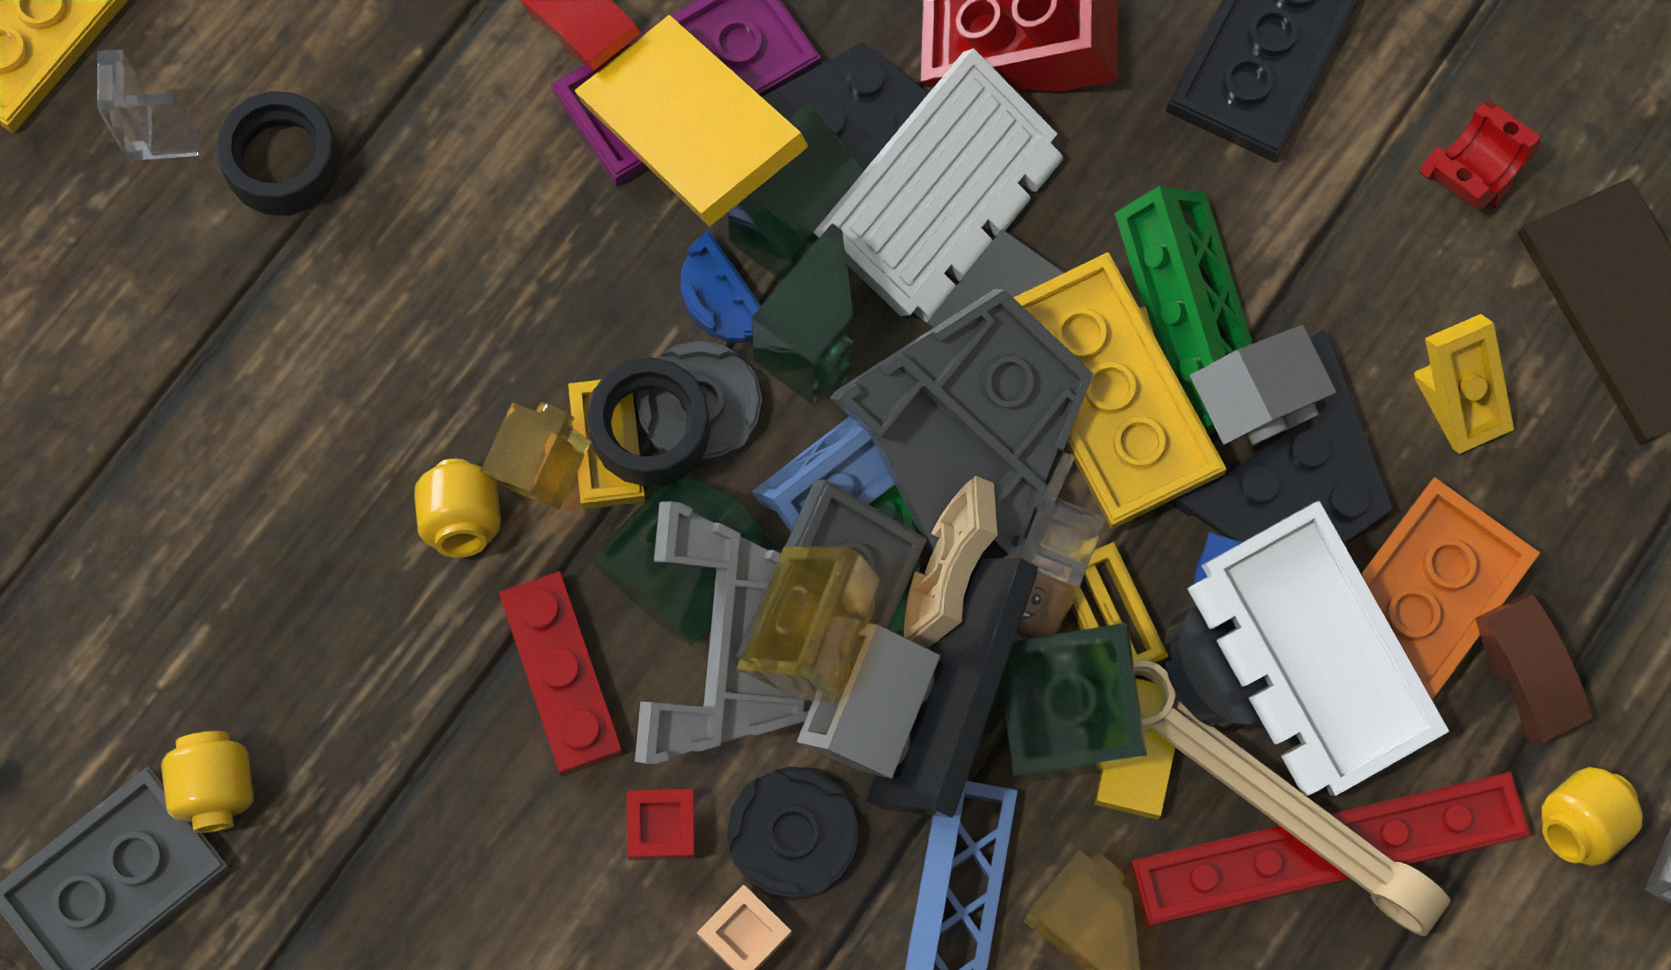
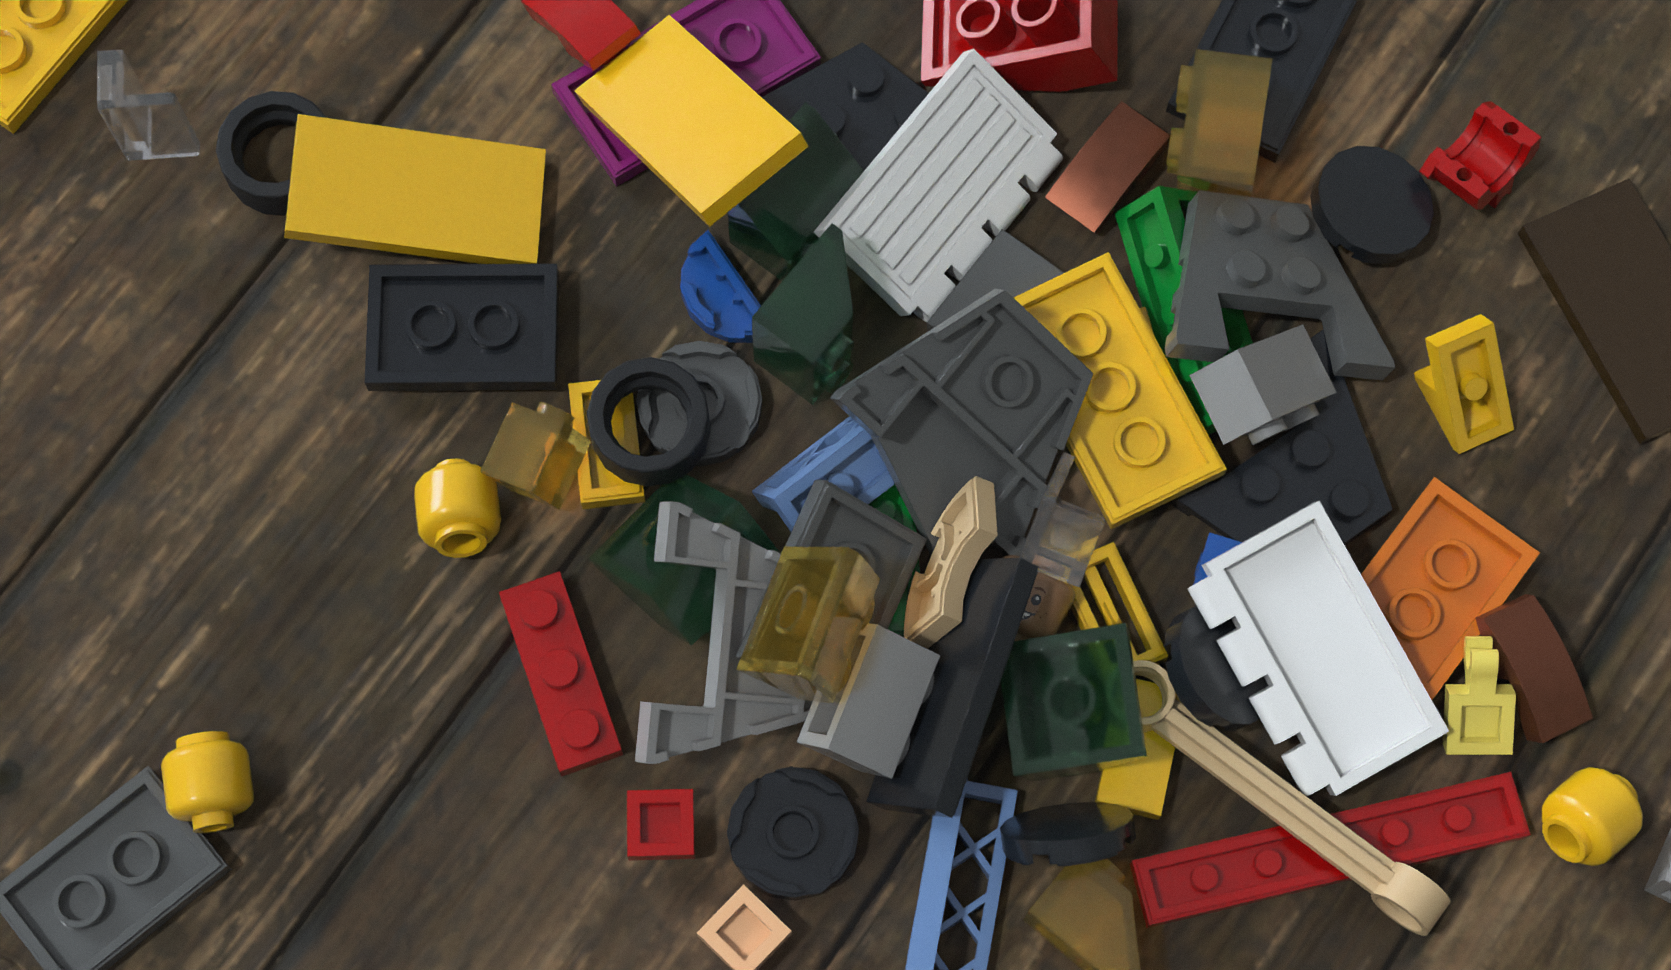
none -> yellow tile [284,114,546,264]
none -> black plate [364,264,559,391]
none -> black tile [1000,802,1136,866]
none -> copper slope [1045,101,1172,235]
none -> dark grey wing [1165,190,1395,380]
none -> clear yellow brick [1167,49,1272,197]
none -> black tile [1310,146,1434,264]
none -> light yellow plate [1442,636,1516,755]

